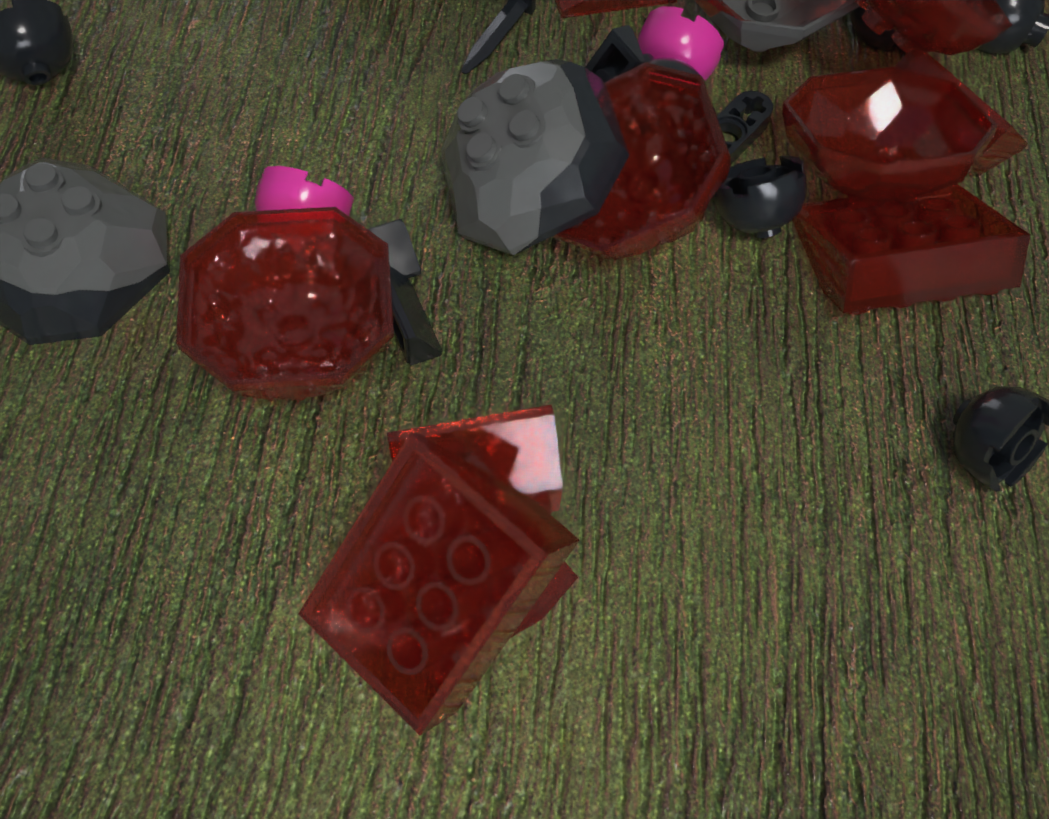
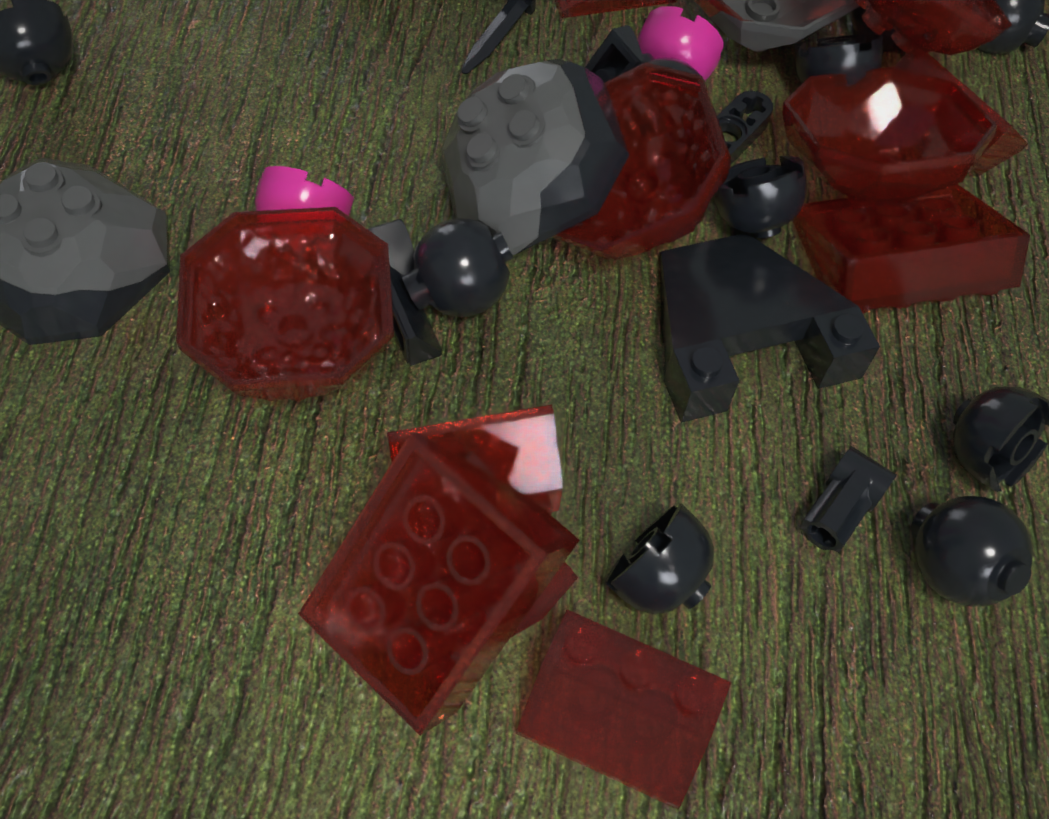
none -> black brick [402,218,514,317]
none -> clear red slope [516,610,732,809]
none -> black cylinder [605,503,714,614]
none -> black wedge [659,233,880,423]
none -> black cylinder [794,34,883,104]
none -> black piece [800,446,897,553]
none -> black brick [911,496,1033,607]

